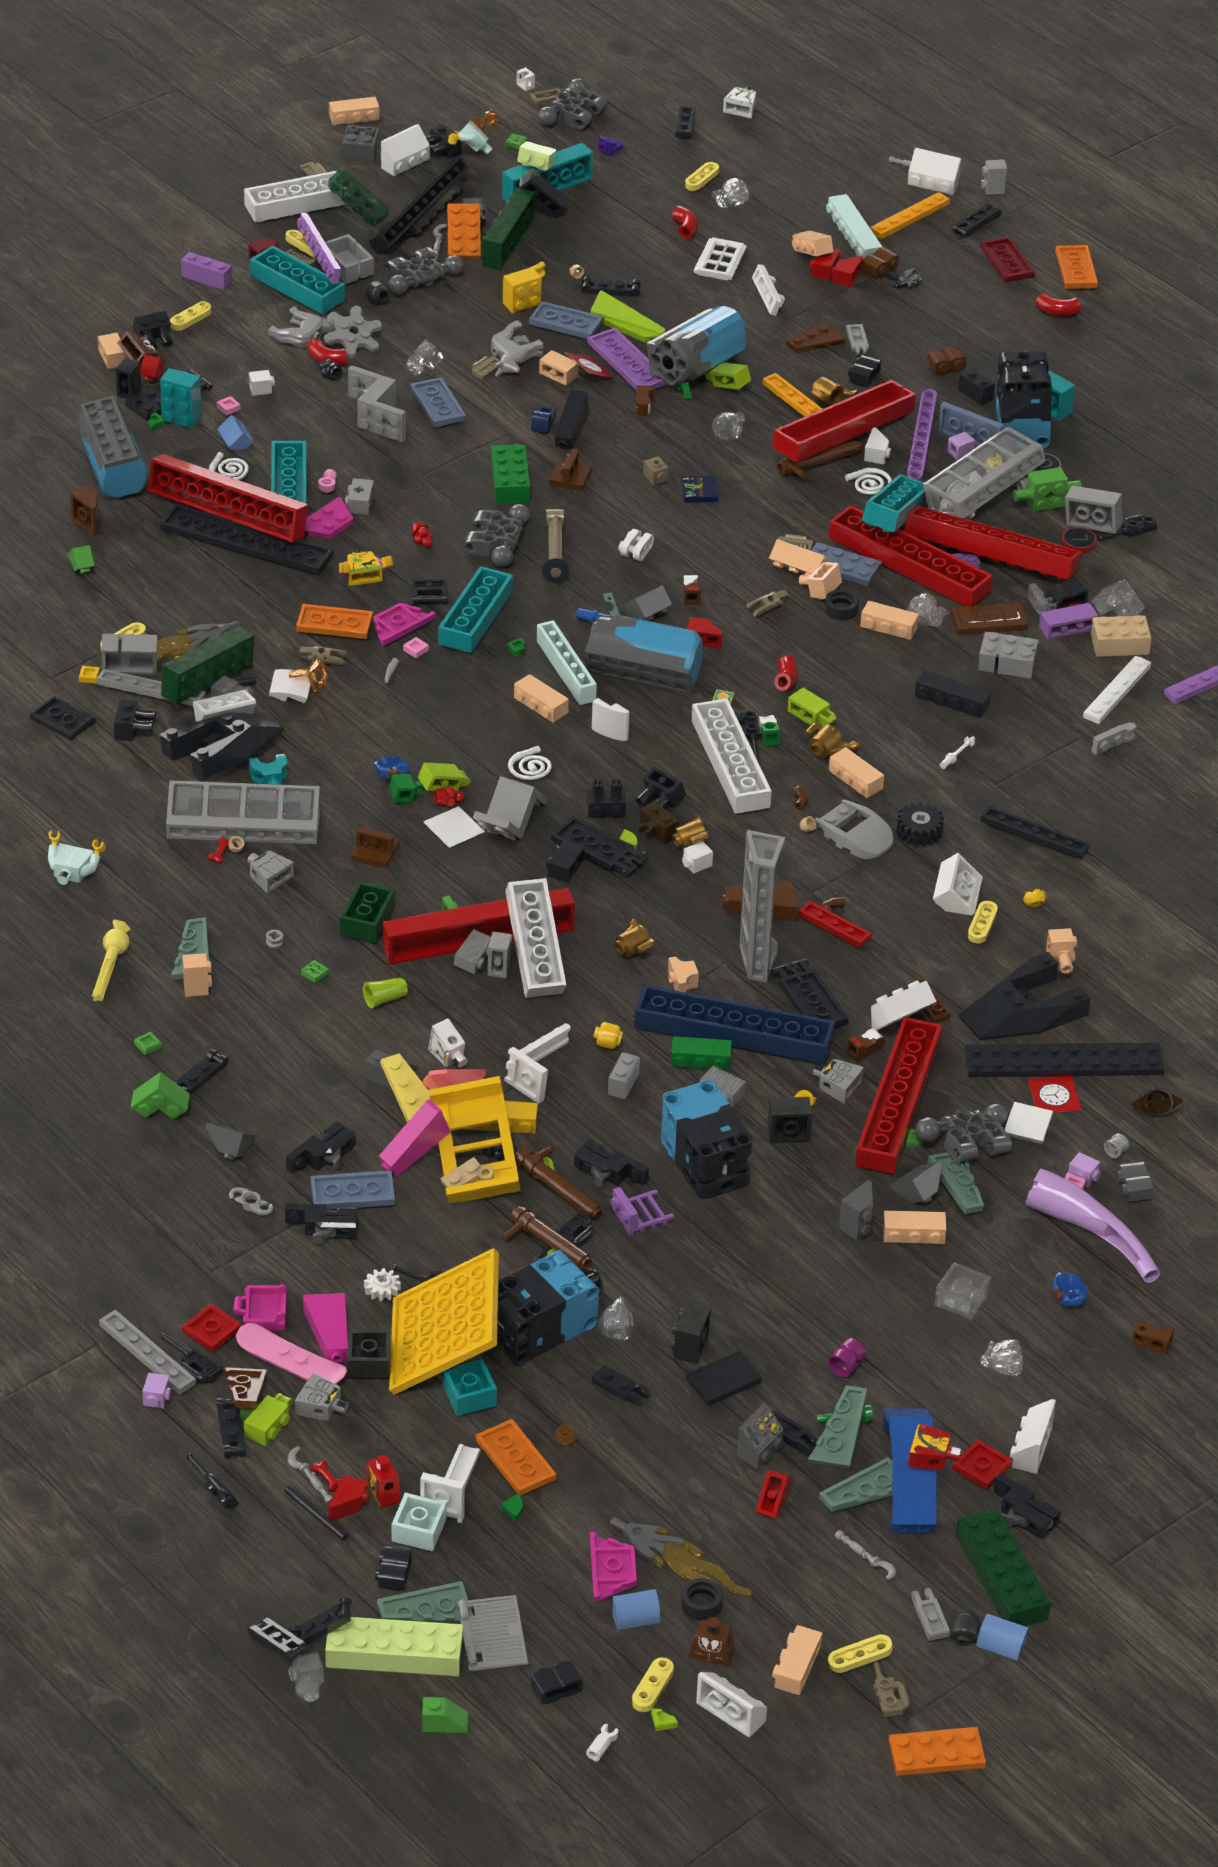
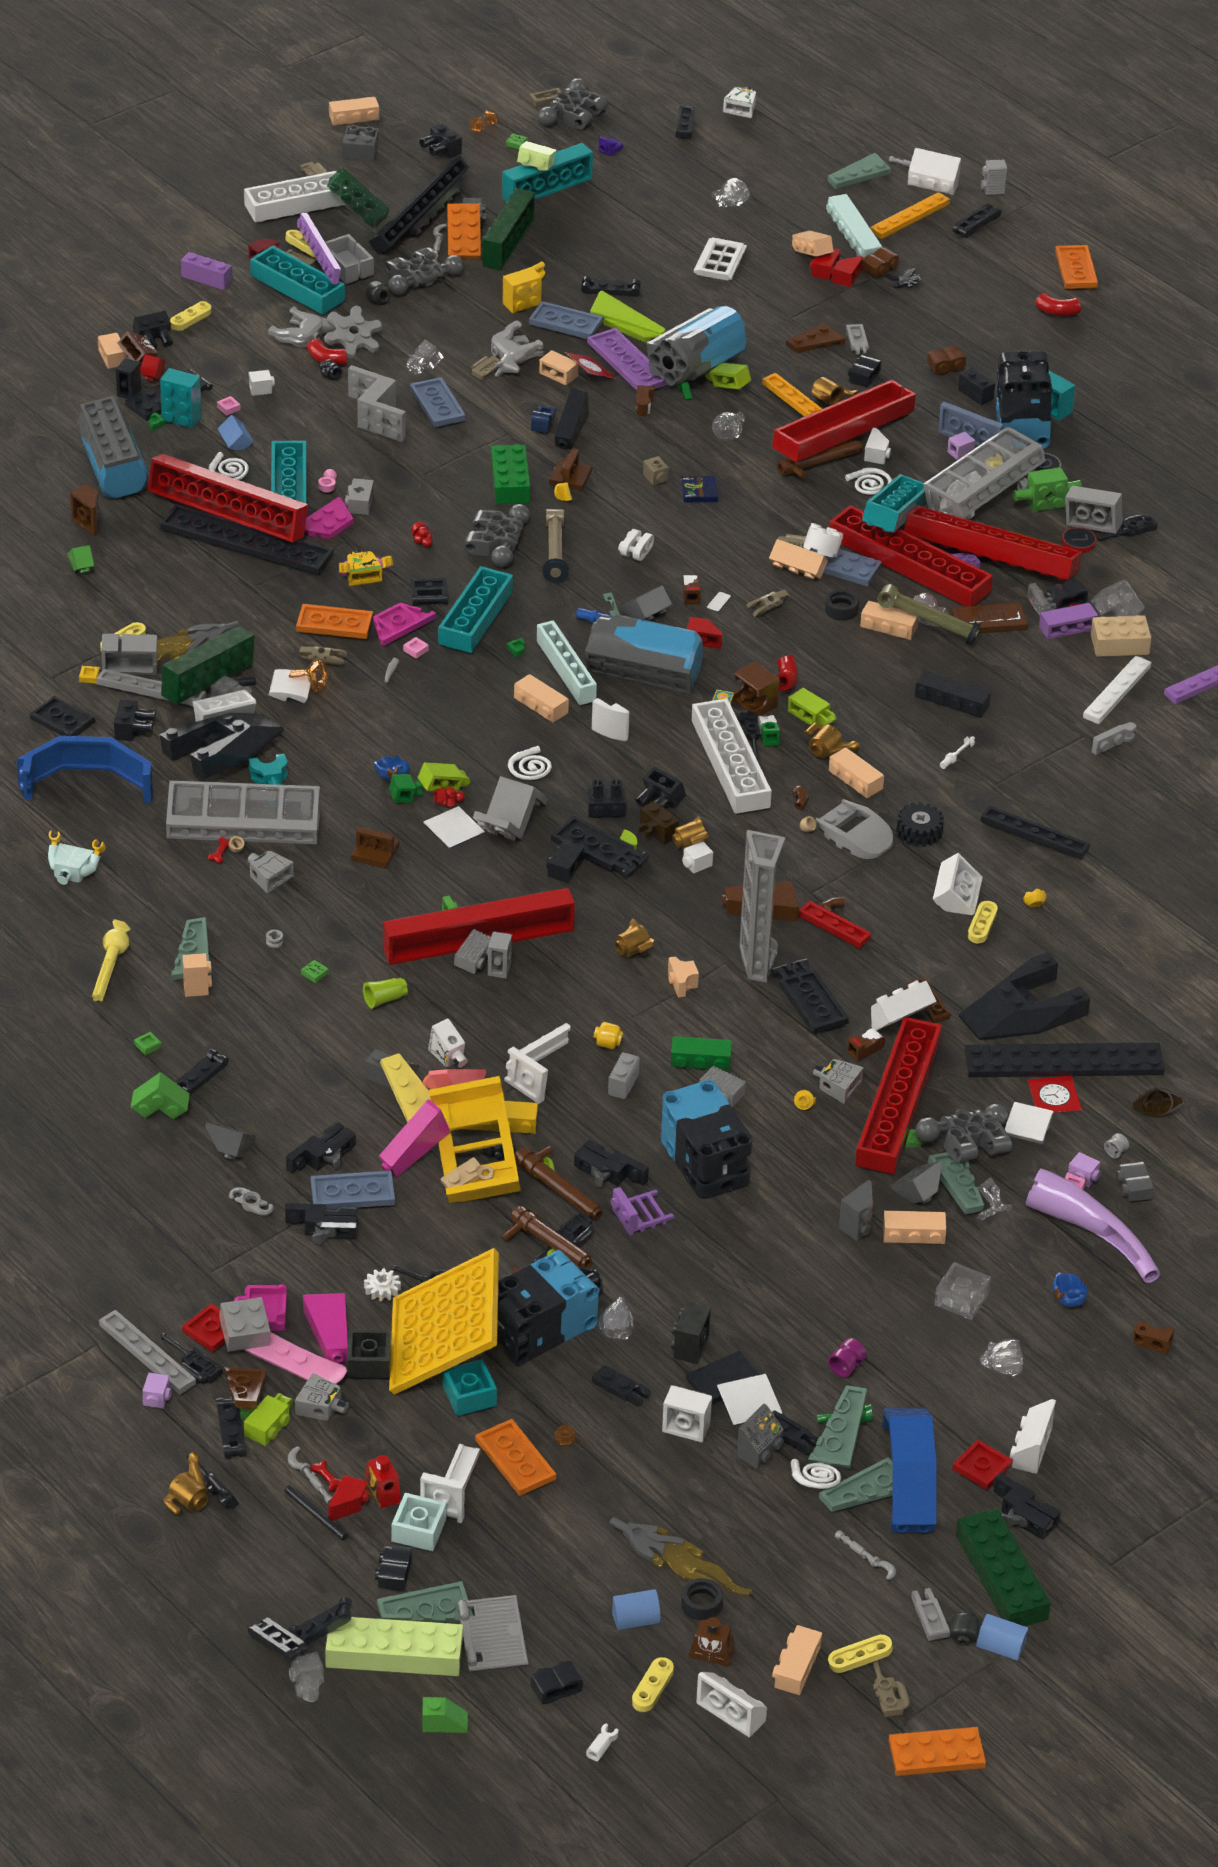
dark green brick [340,881,395,943] -> none
white slope [381,124,430,176] -> none
light aqua torso [448,121,493,155] -> none
green tile [501,1493,523,1521] -> none
white brick [505,878,566,998] -> none
white piece [517,68,535,91] -> none
black brick [519,168,566,217] -> none
tan hinge [570,264,584,279] -> none
dark pink wing [590,1532,637,1602] -> none
dark blue brick [634,985,835,1064] -> none
lime tile [651,1709,678,1731] -> none
red cylinder [672,206,698,239] -> none
light yellow plate [685,162,719,192] -> none
white hinge [752,264,785,316] -> none
red slope [755,1470,793,1518] -> none
pearl dark grey brick [768,1097,812,1144] -> none
light nougat brick [799,562,842,600] -> none
medium lavender beam [907,389,937,482] -> none
red torso [908,1423,961,1470] -> none
light grey piece [978,632,1038,678] -> none
dark red tile [980,237,1035,283] -> none
light nougat brick [1046,928,1077,974] -> none
none -> blue panel [17,736,153,803]
none -> pearl gold piece [164,1451,209,1516]
none -> light grey brick [219,1297,270,1352]
none -> yellow plate [554,482,572,501]
none -> white brick [662,1385,712,1443]
none -> white sticker [707,592,731,611]
none -> white sticker [717,1374,782,1425]
none -> reddish brown piece [733,661,780,718]
none -> white piece [791,1459,841,1489]
none -> white brick [803,523,843,557]
none -> sand green wing [828,153,891,189]
none -> olive piece [877,584,981,646]
none -> clear piece [978,1177,1013,1219]

